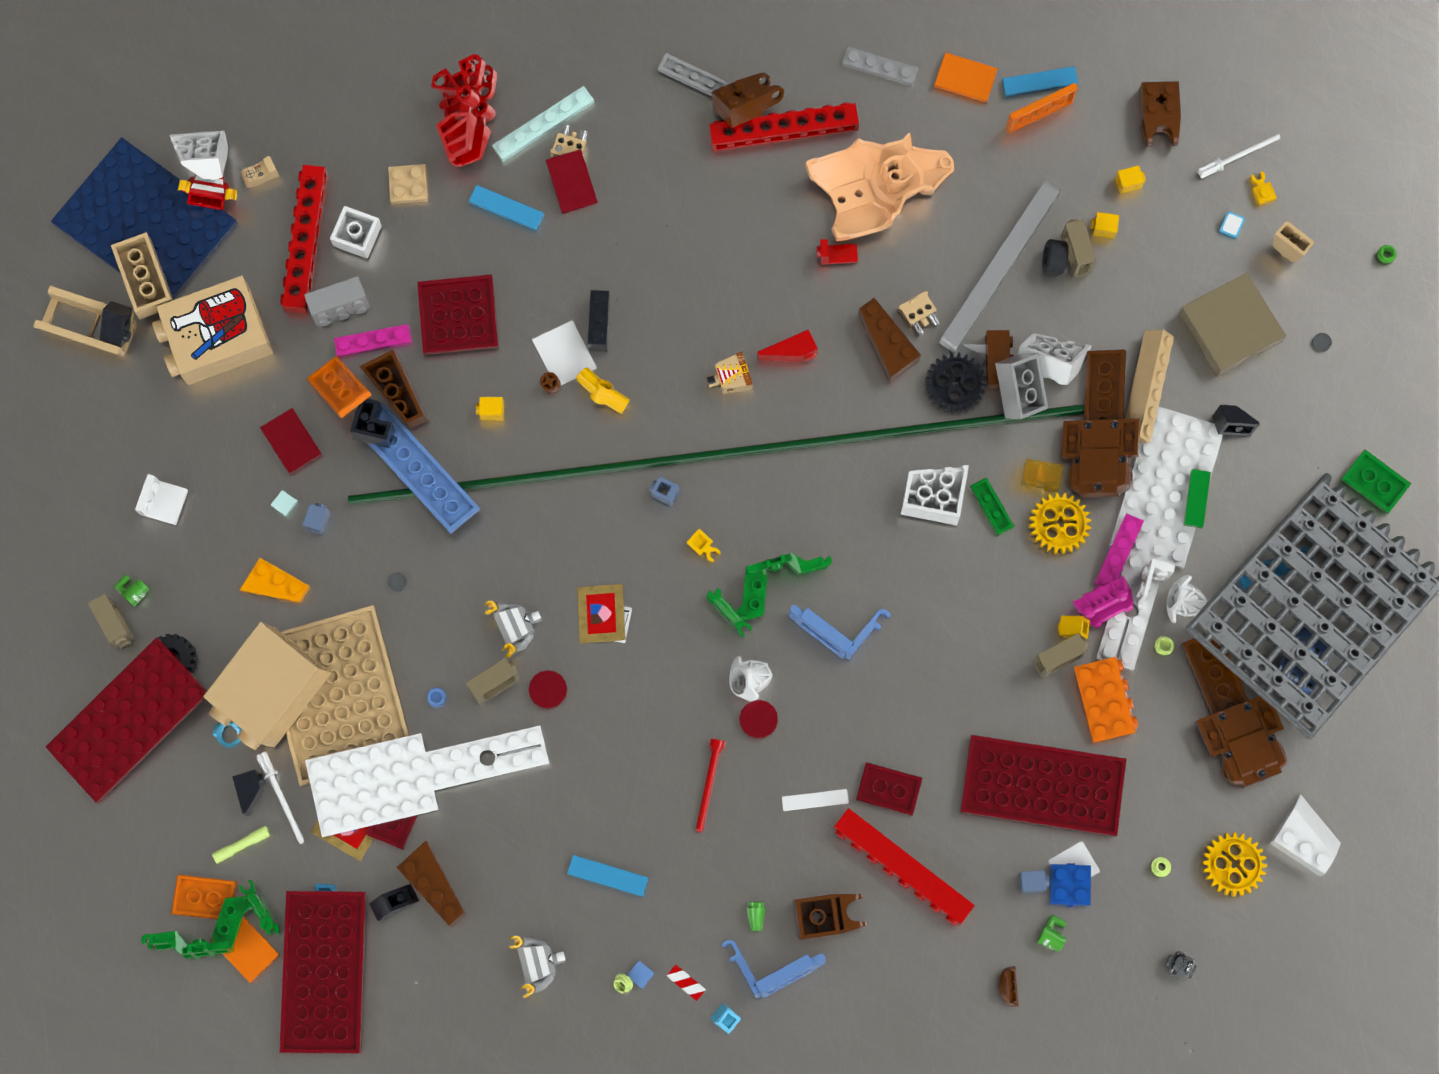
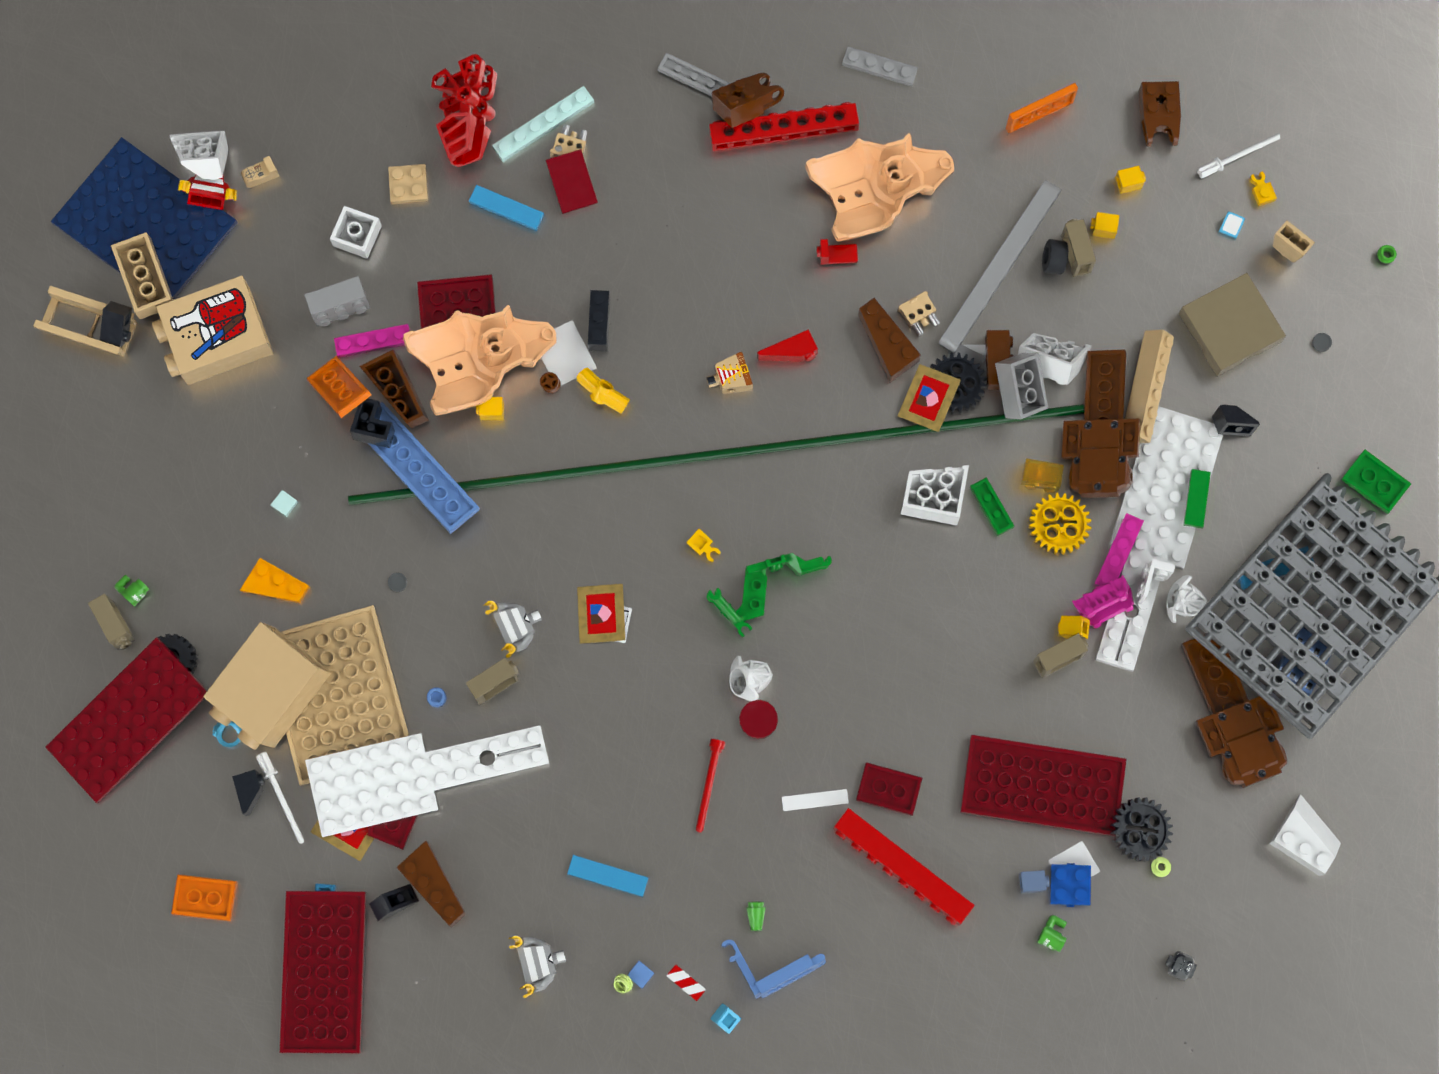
white bracket [135,474,188,525] -> none
green piece [141,880,280,959] -> none
orange tile [210,916,280,983] -> none
yellowish green piece [212,826,270,864] -> none
dark red tile [260,408,322,475] -> none
red brick [280,165,328,314] -> none
sand blue brick [303,503,331,535] -> none
dark red tile [528,670,568,710] -> none
sand blue brick [649,476,680,507] -> none
medium blue hinge [788,605,891,660] -> none
reddish brown brick [793,894,867,940] -> none
orange tile [934,52,998,104] -> none
reddish brown plate [998,966,1019,1007] -> none
dark azure tile [1002,66,1078,98] -> none
orange bracket [1074,656,1139,743] -> none
yellowish green plate [1154,636,1174,656] -> none
yellow gear [1201,832,1267,897] -> none
none -> light nougat piece [403,305,556,415]
none -> sticker [898,364,961,432]
none -> black gear [1110,797,1173,862]

